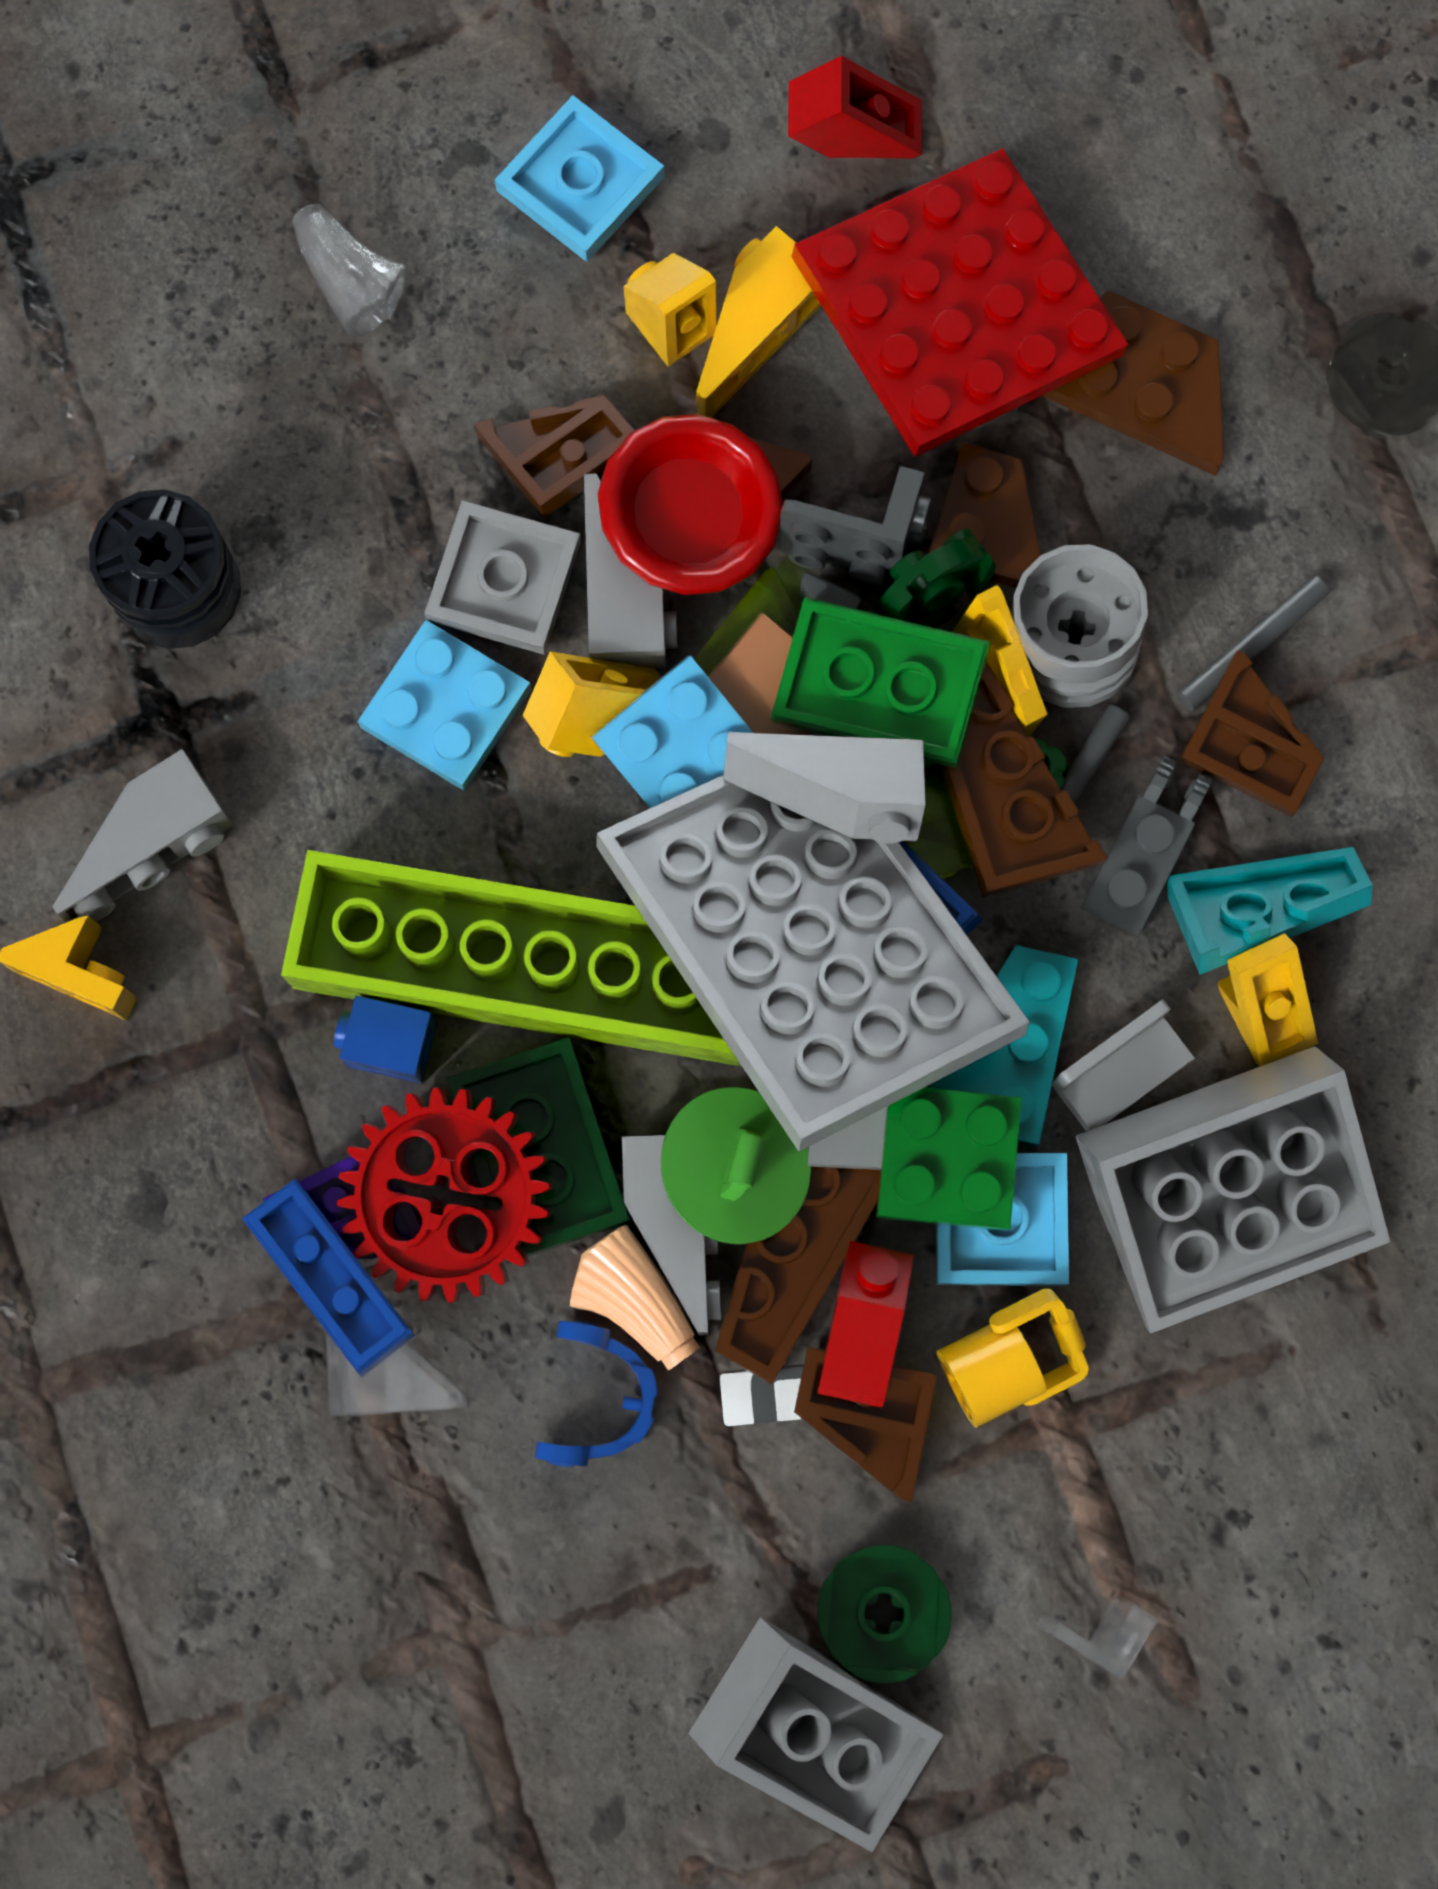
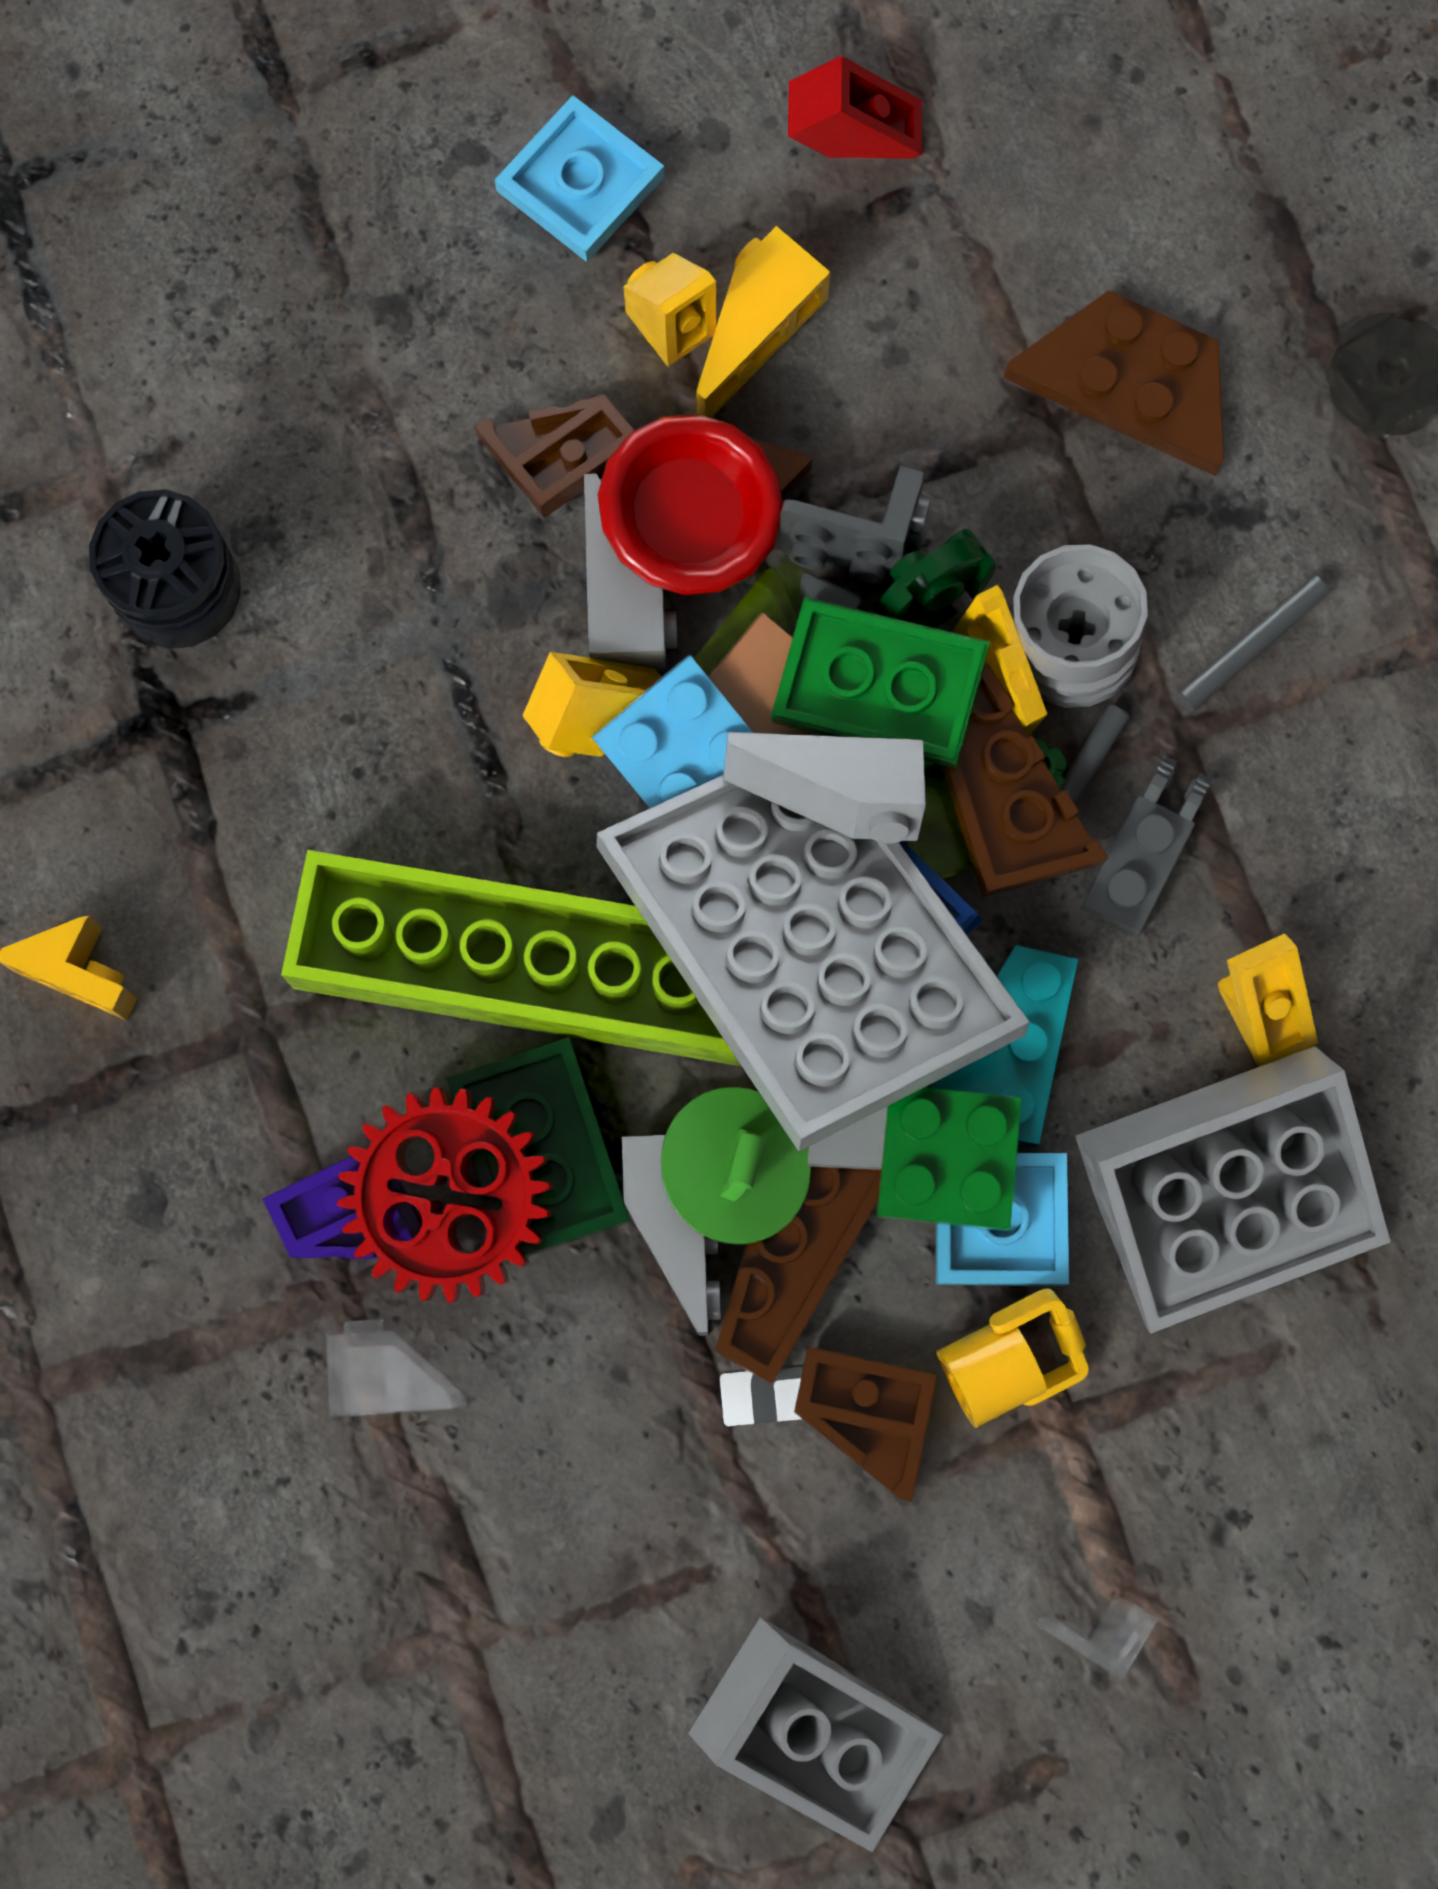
light grey slope [52,749,233,922] -> none
blue tile [242,1178,415,1377] -> none
clear piece [292,204,408,337] -> none
blue brick [334,995,438,1084] -> none
medium azure plate [358,620,532,791] -> none
light grey plate [424,501,581,655] -> none
blue piece [534,1321,657,1467] -> none
light nougat piece [570,1225,700,1371] -> none
red plate [791,148,1129,457] -> none
red slope [817,1241,914,1408] -> none
dark green plate [817,1544,952,1683] -> none
reddish brown wing [928,442,1041,588] -> none
light grey panel [1052,999,1195,1131] -> none
teal wing [1167,847,1373,975] -> none
reddish brown wing [1179,650,1324,817] -> none

